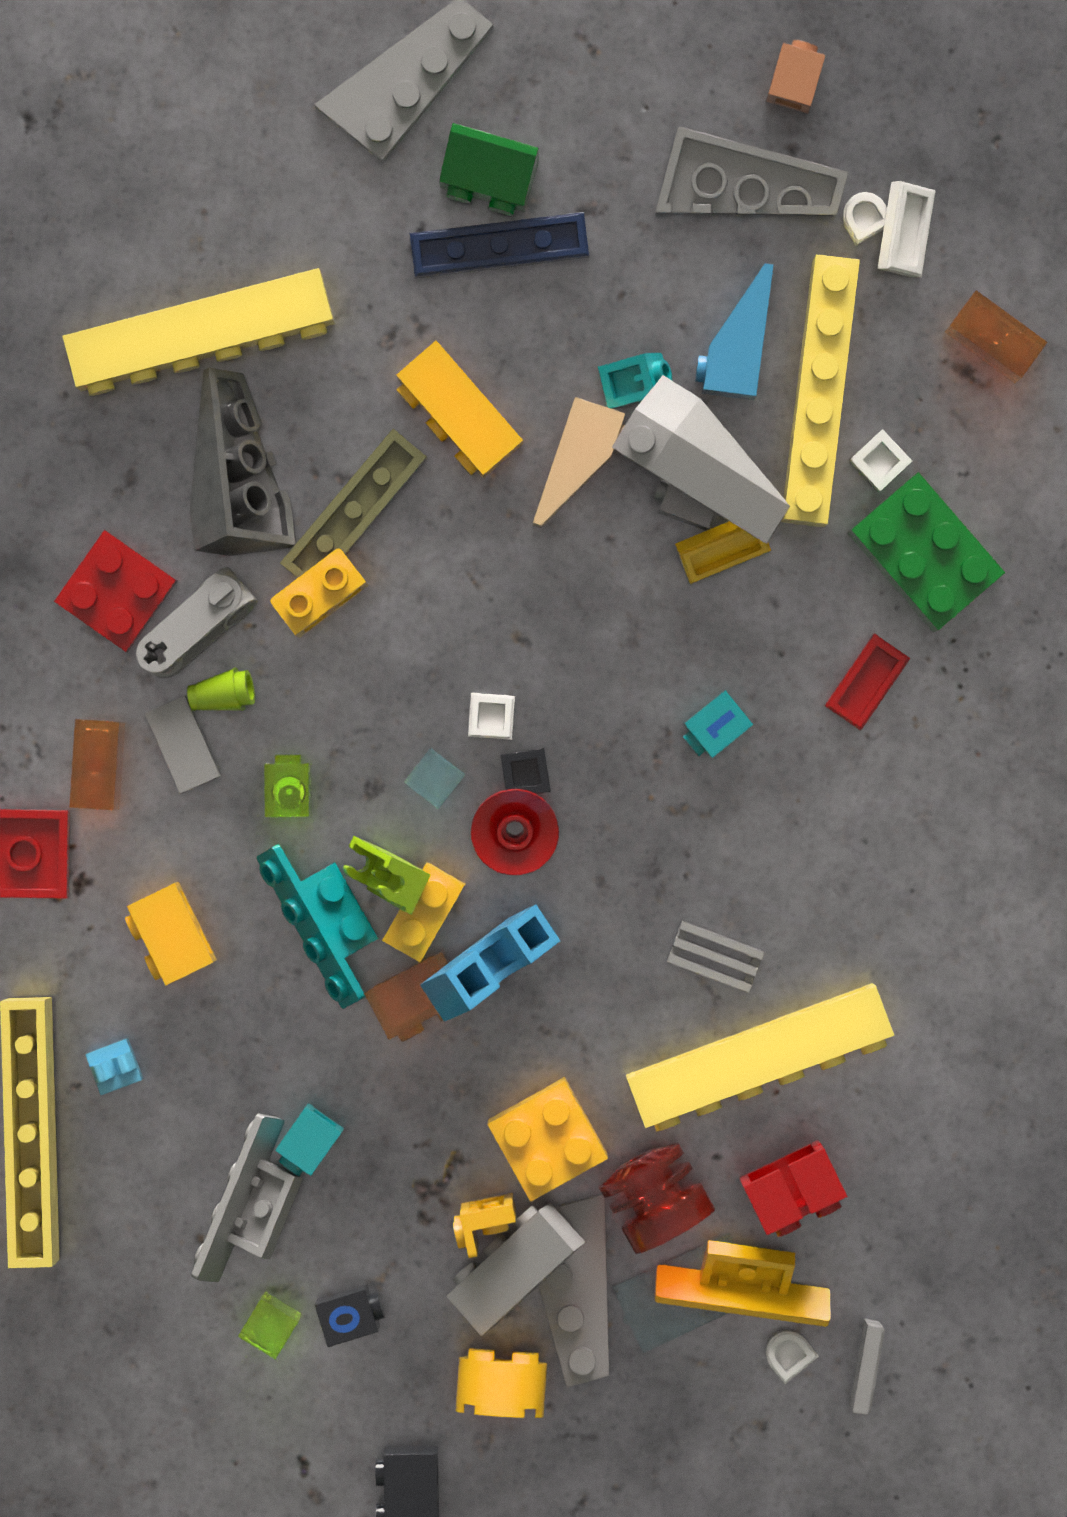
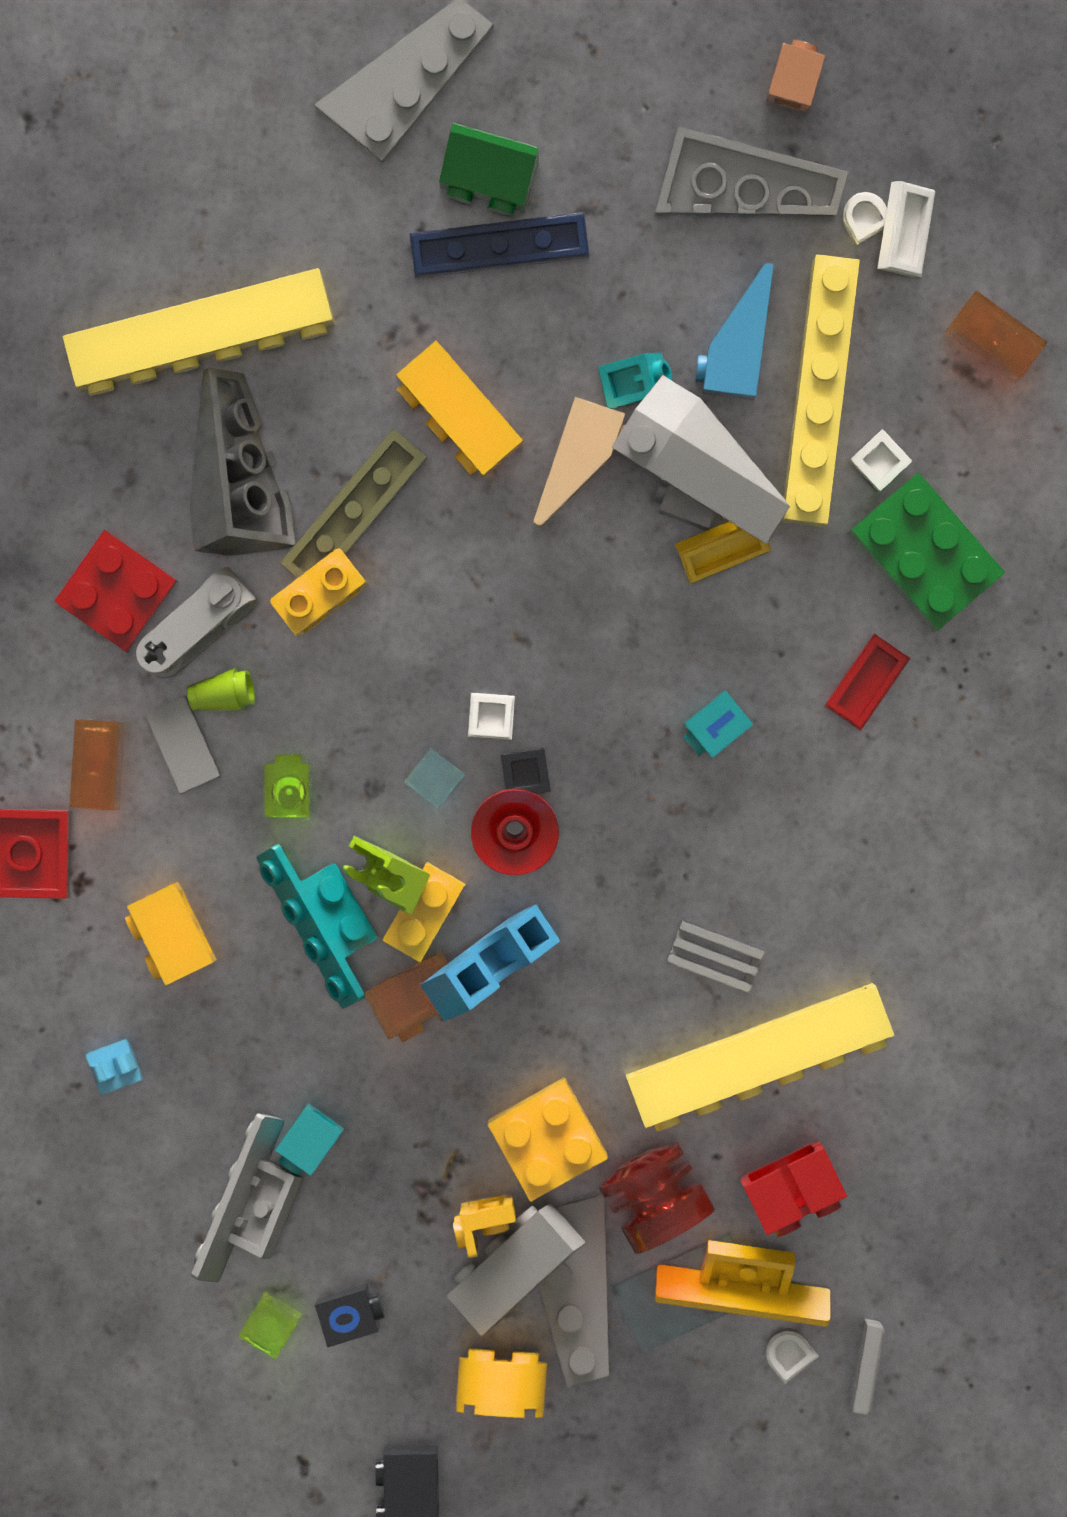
light yellow brick [0,997,60,1268] -> none

